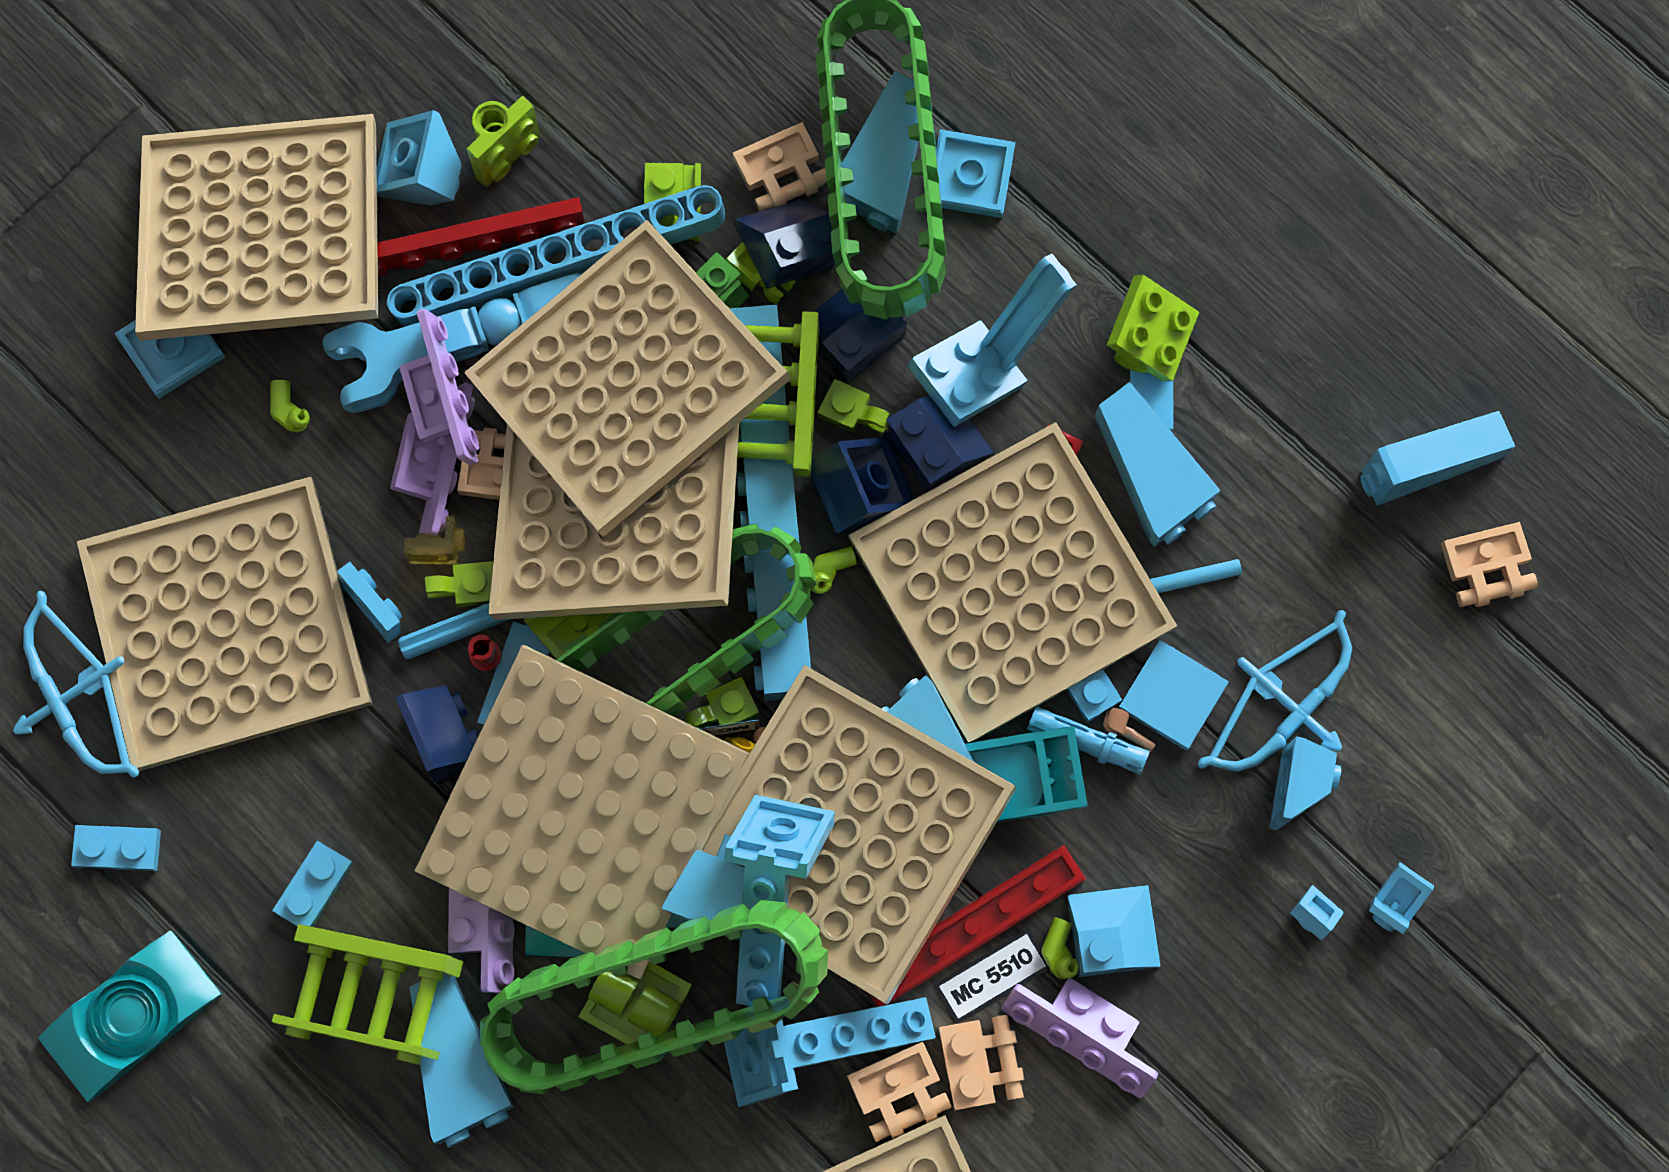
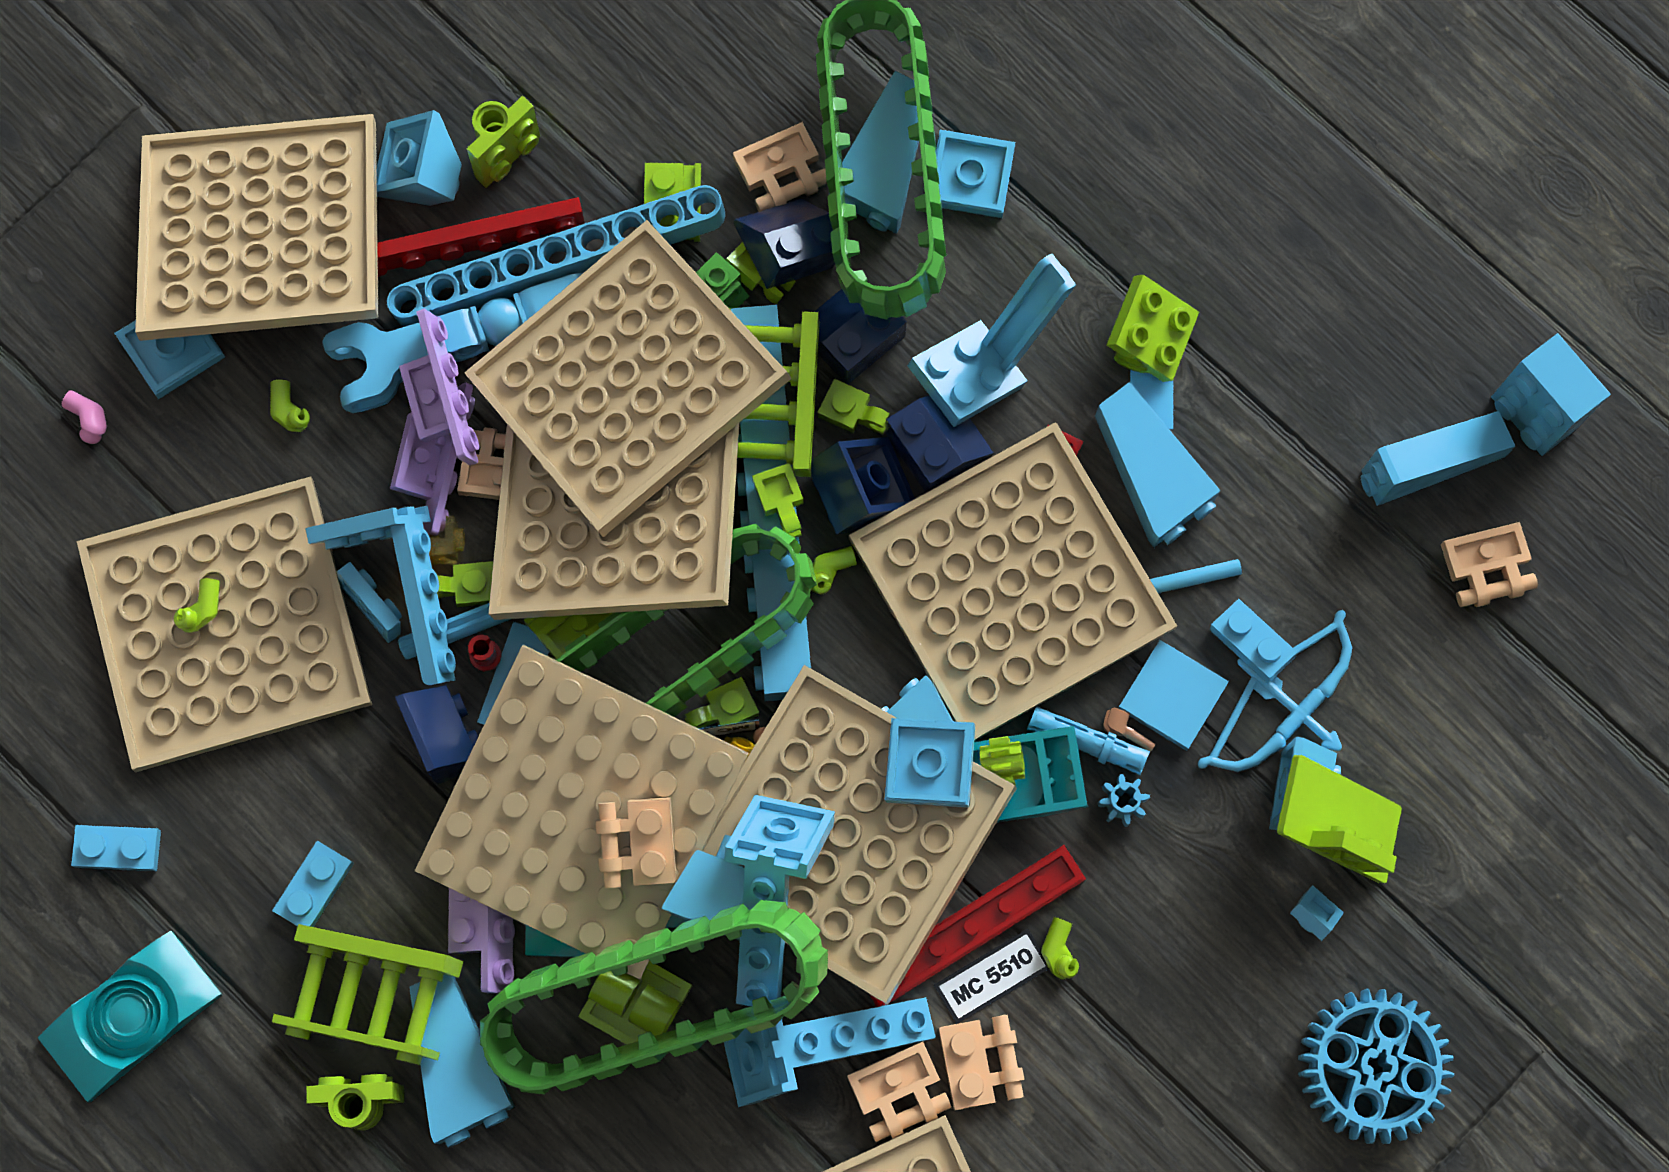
medium azure piece [13,591,139,778] -> none
lavender bracket [1001,978,1158,1098] -> none
medium azure plate [1066,670,1122,723] -> none
medium azure slope [1067,885,1161,977] -> none
medium azure bracket [1369,862,1434,934] -> none
none -> bright pink arm [62,390,107,444]
none -> lime arm [174,578,220,633]
none -> medium azure bracket [306,506,456,685]
none -> lime plate [306,1074,404,1130]
none -> light nougat plate [595,797,677,888]
none -> lime plate [752,463,803,538]
none -> medium azure tile [884,718,975,808]
none -> lime gear [979,736,1025,786]
none -> medium azure gear [1097,774,1150,827]
none -> medium azure plate [1210,599,1297,684]
none -> lime bracket [1277,755,1402,883]
none -> medium azure gear [1298,989,1454,1144]
none -> medium azure brick [1491,333,1611,456]

